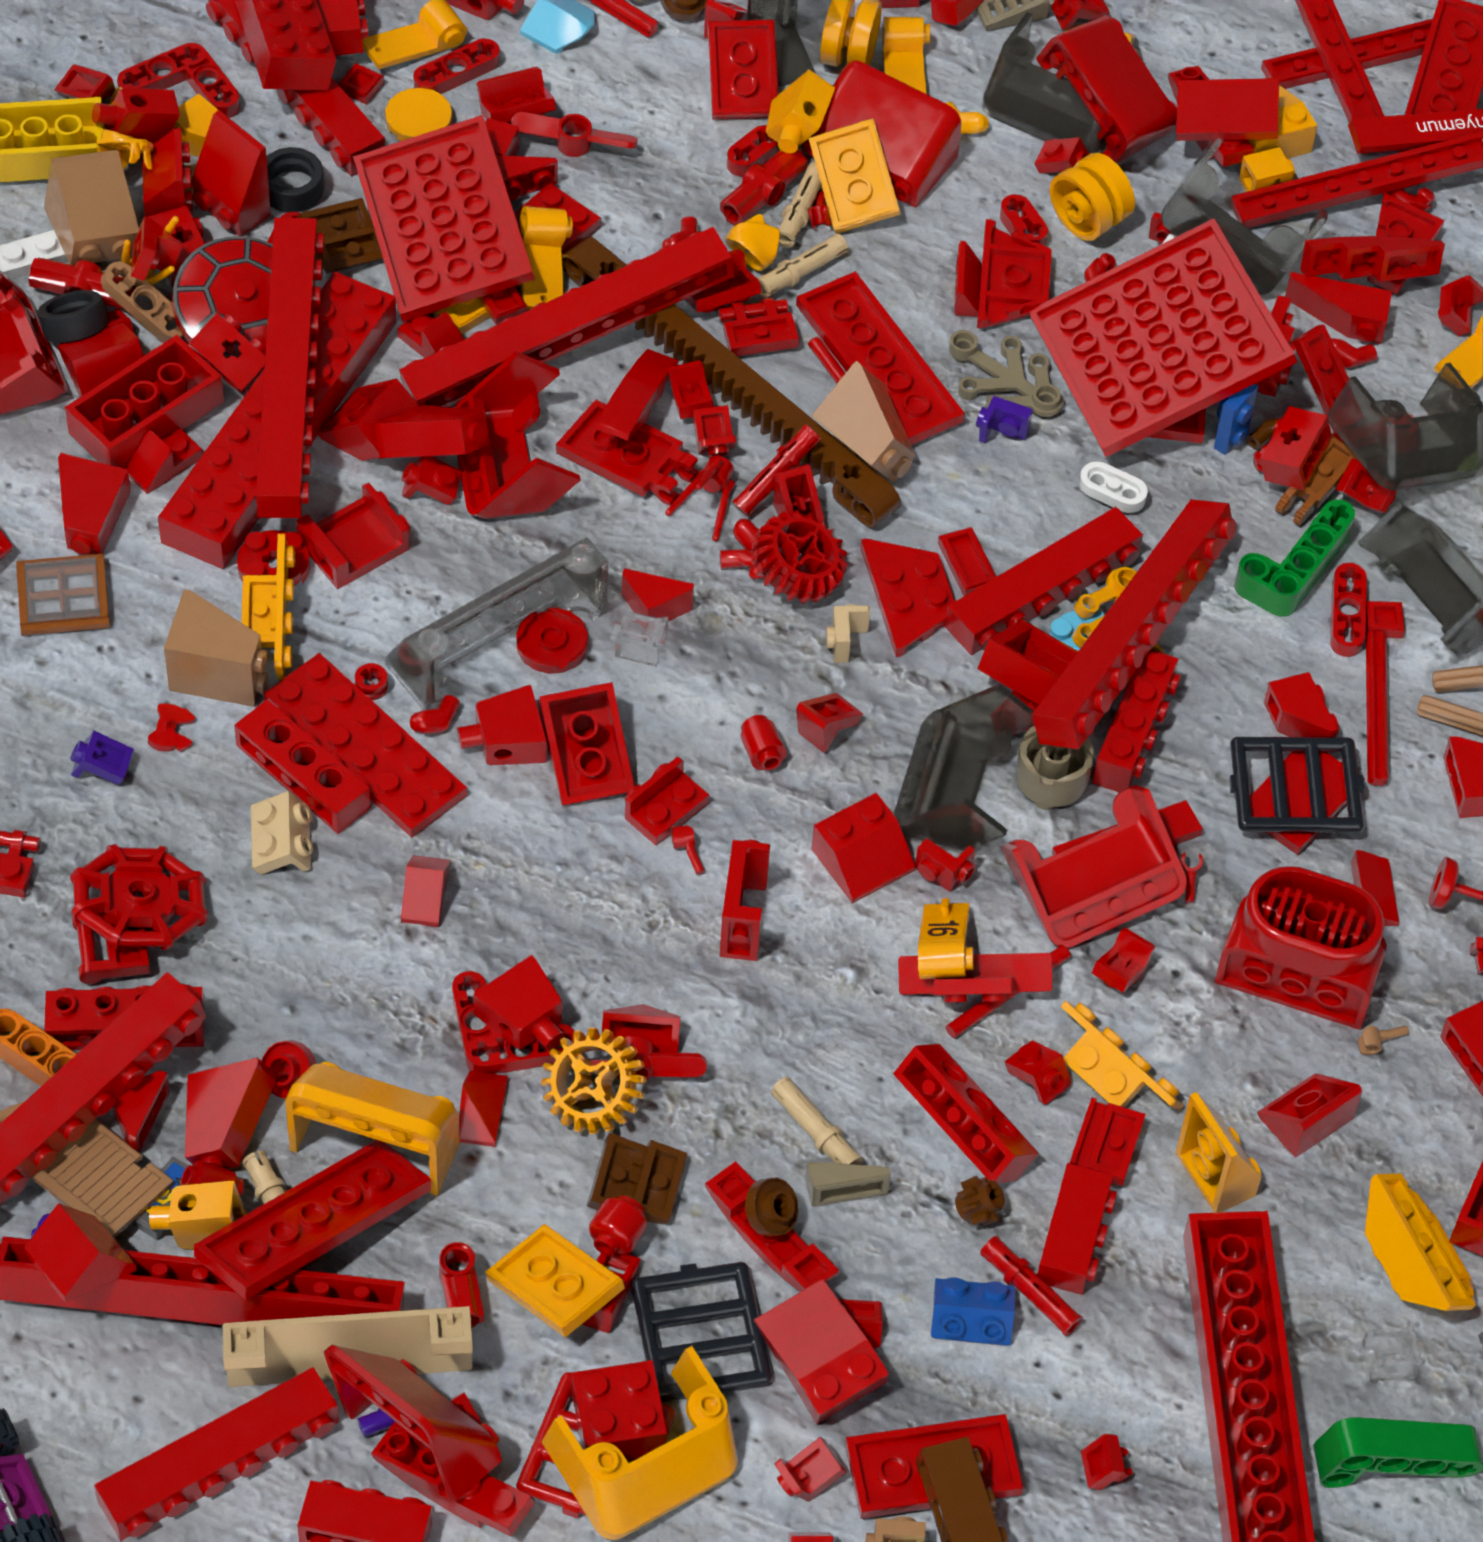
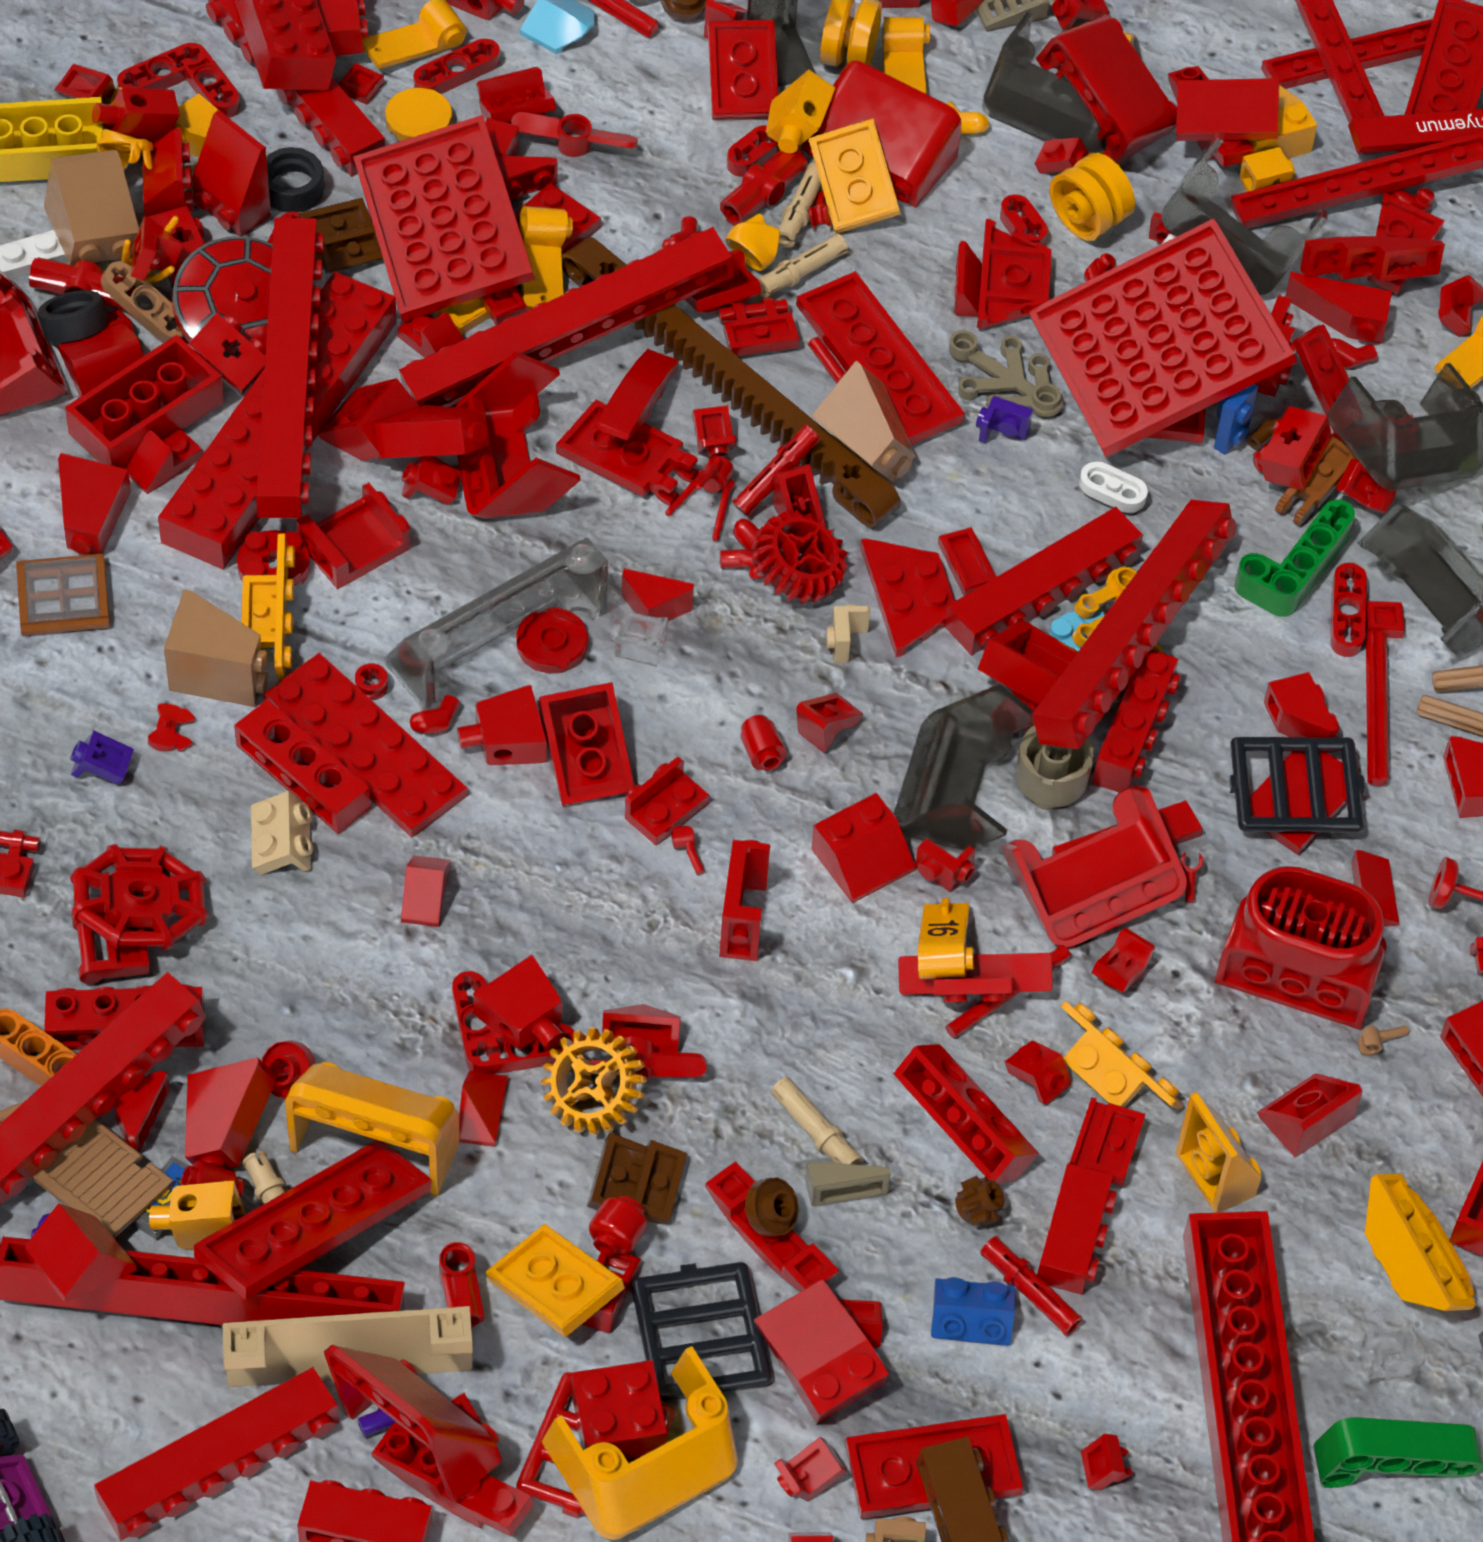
red bracket [668,360,714,420] -> none

